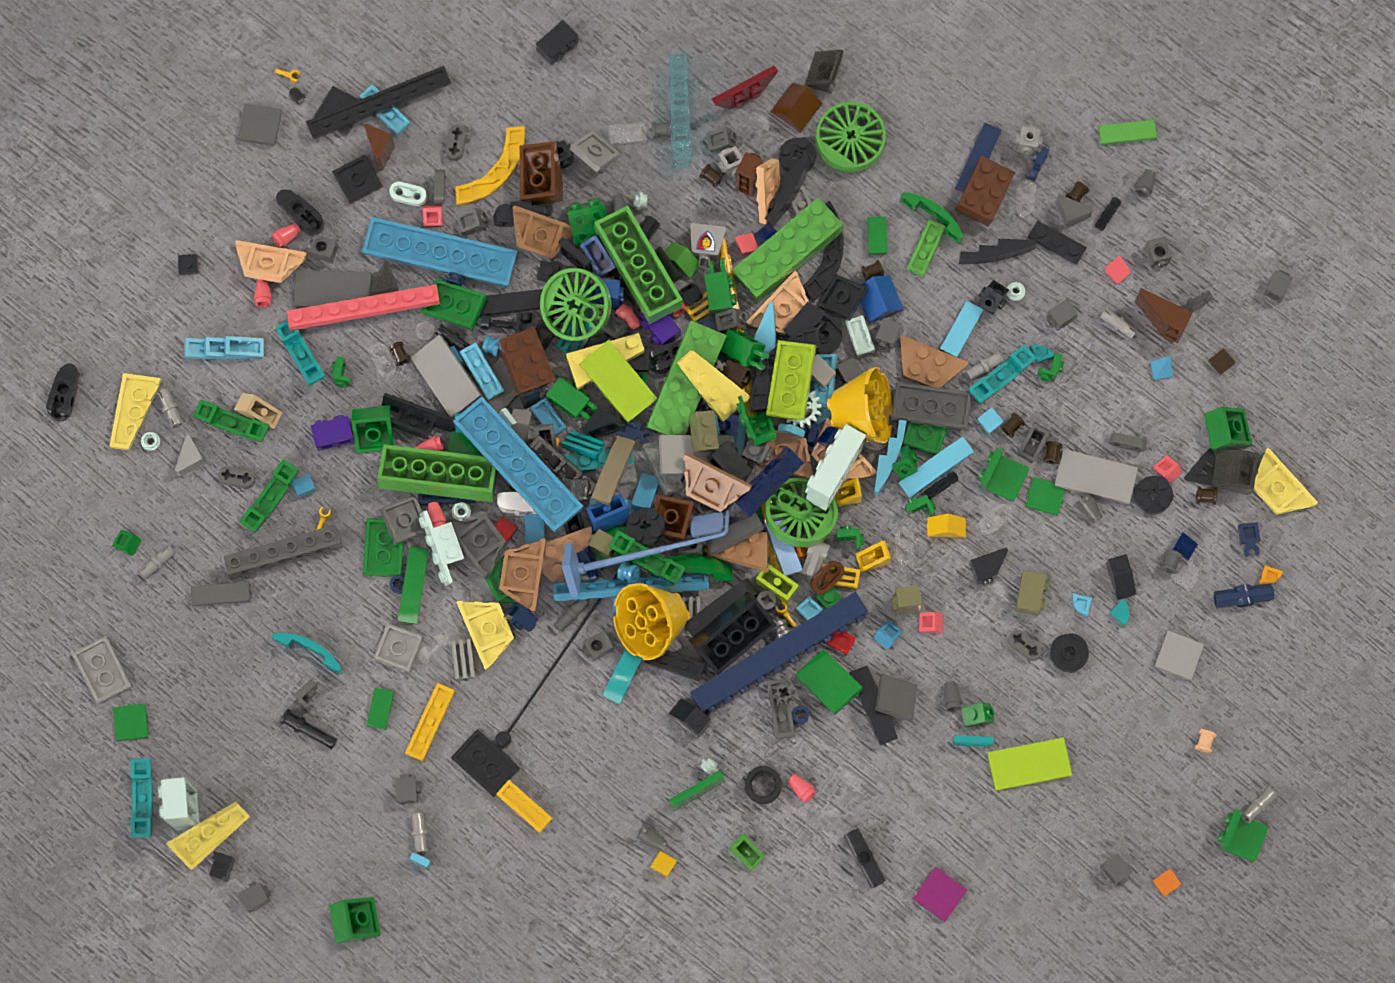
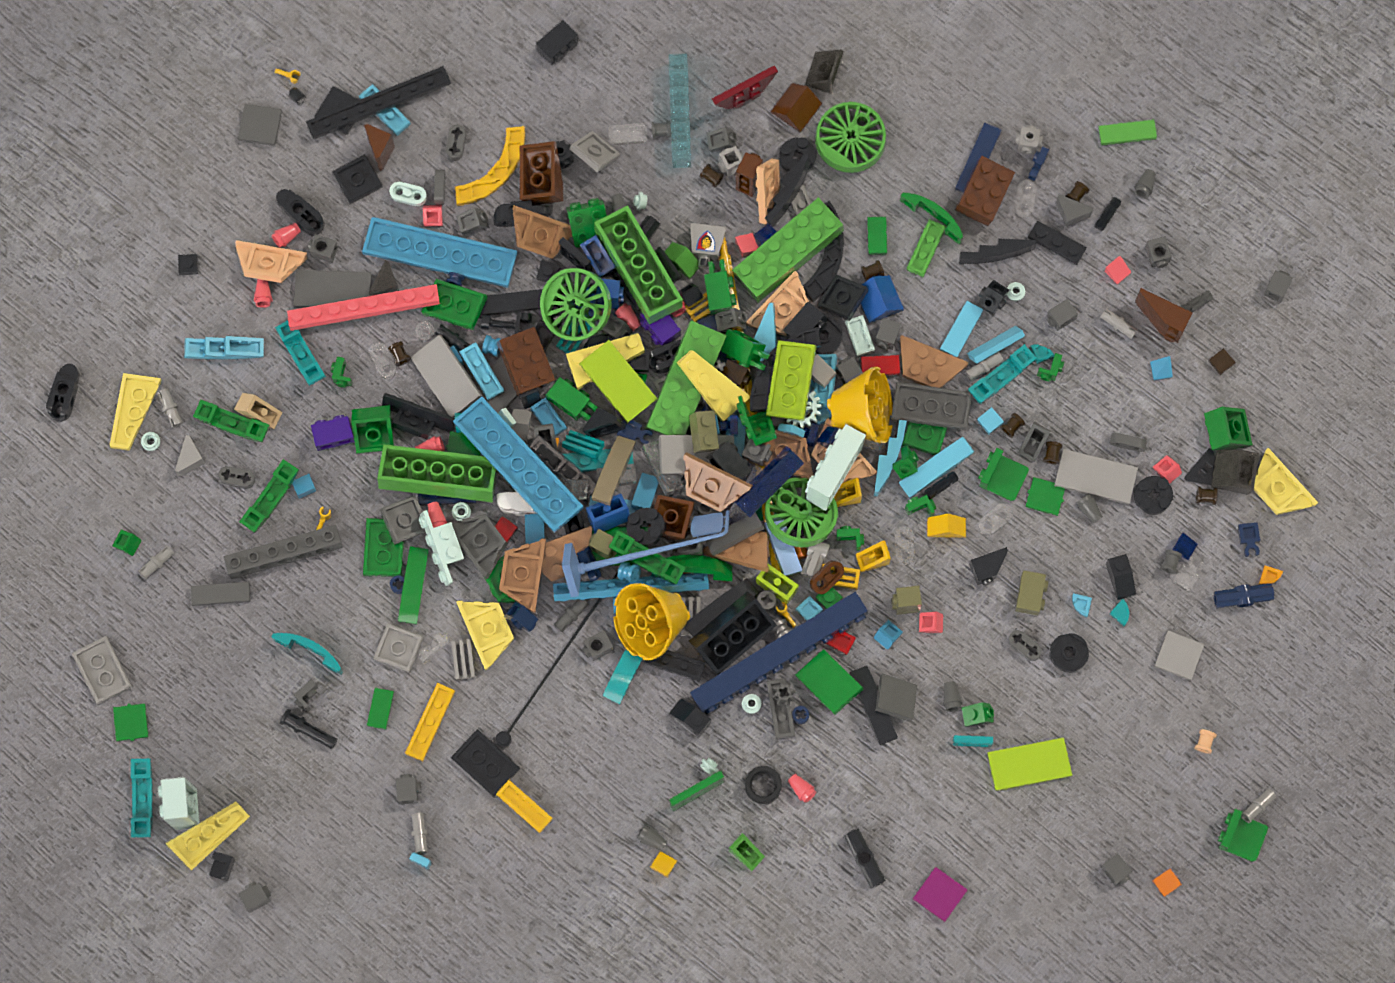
green slope [329,897,381,944] -> none
none -> light aqua plate [742,694,761,714]
none -> red tile [861,355,900,376]
none -> medium azure tile [967,326,1025,363]

